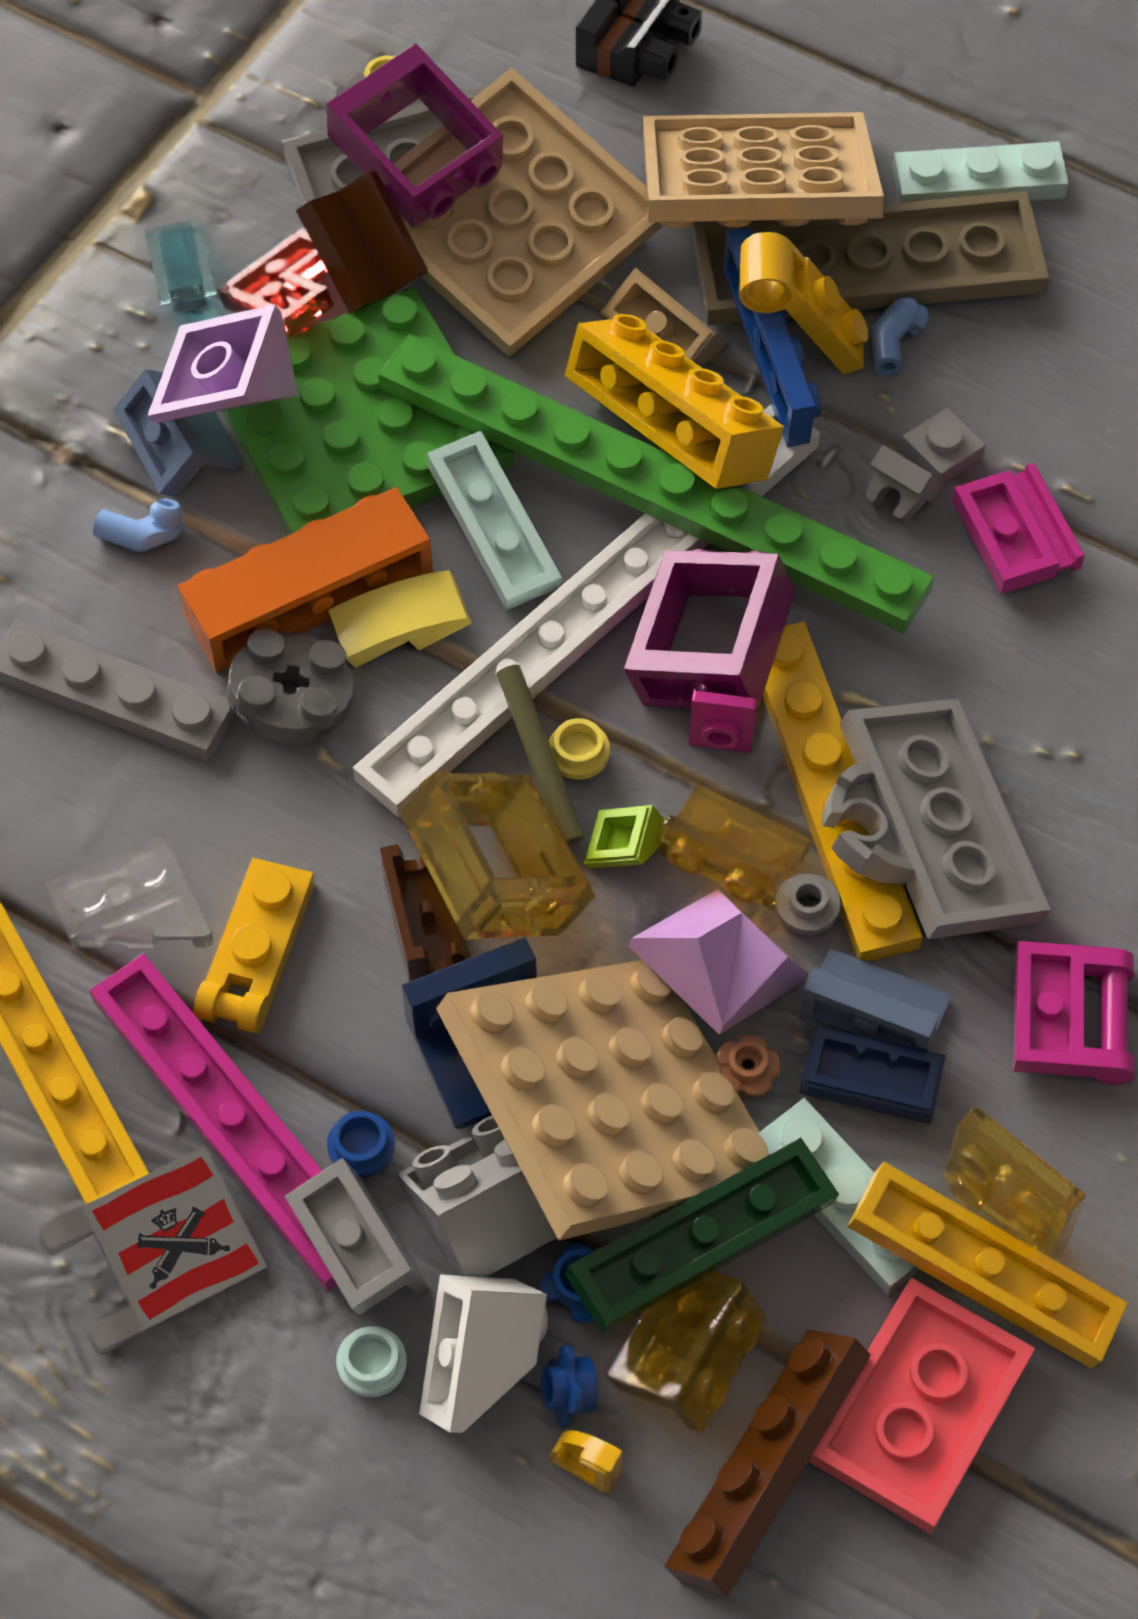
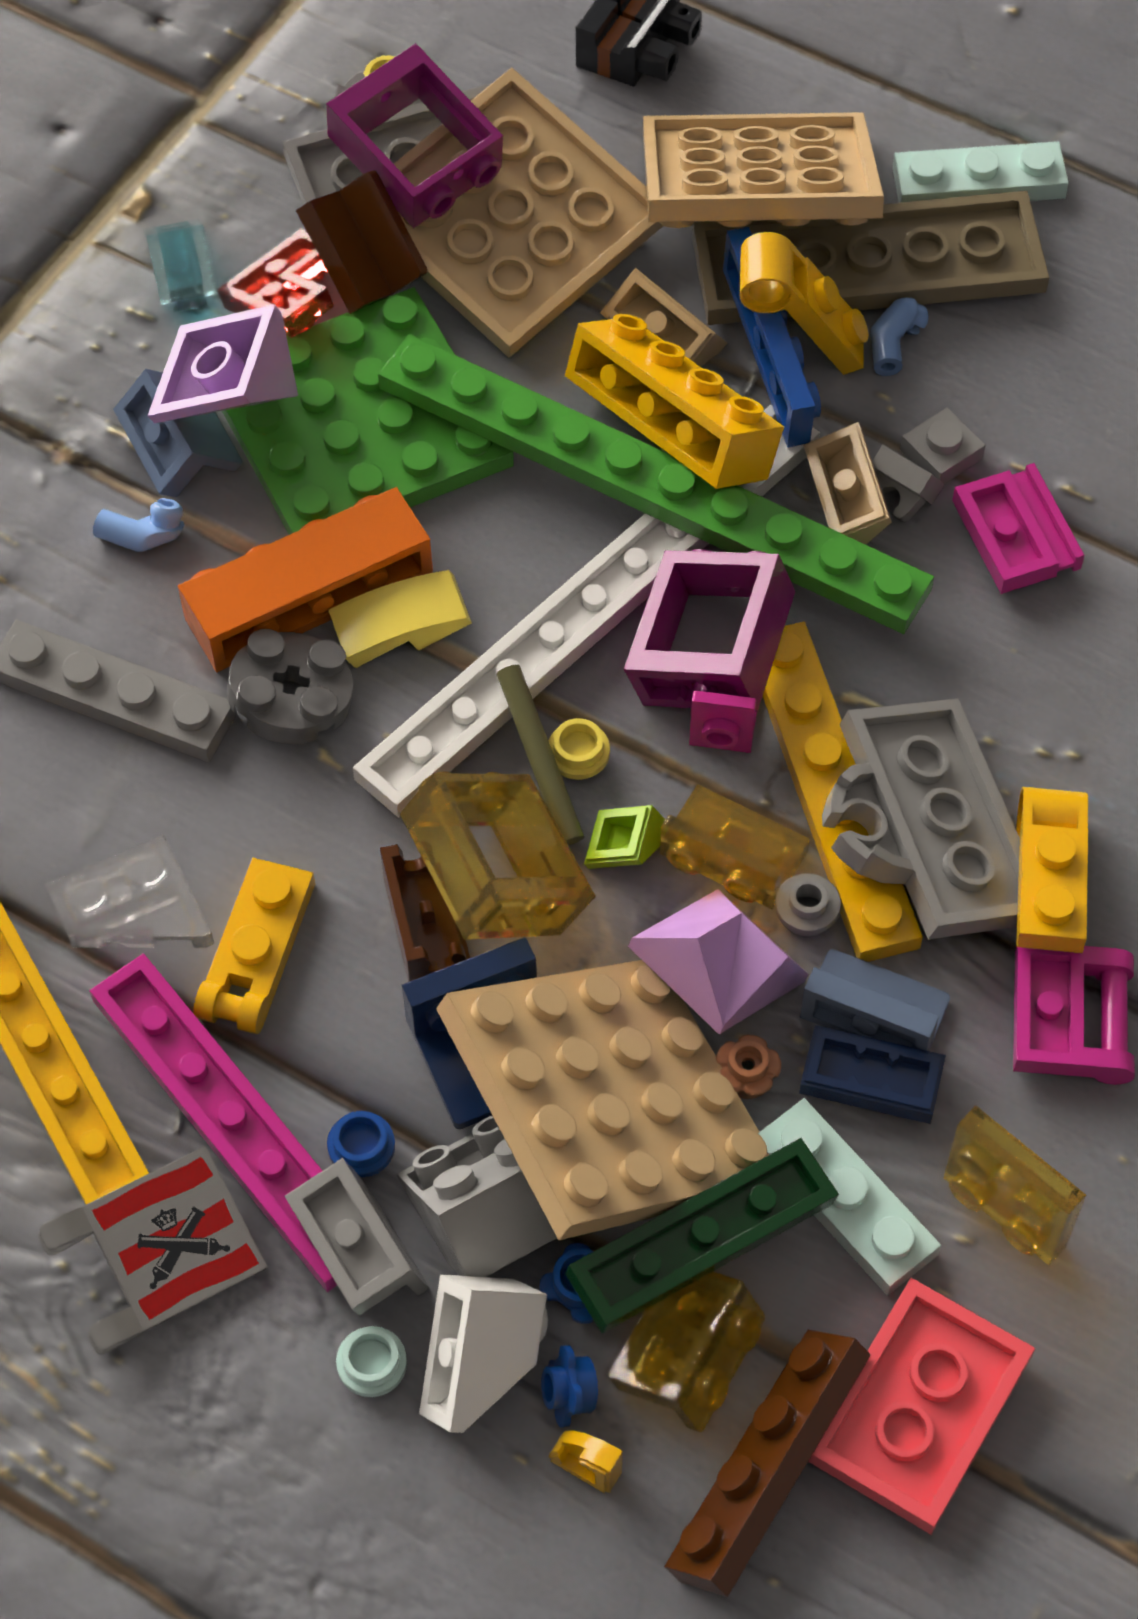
light aqua plate [427,431,562,611] -> none
yellow plate [847,1161,1128,1369] -> none
none -> tan slope [803,422,892,544]
none -> yellow plate [1016,787,1088,953]

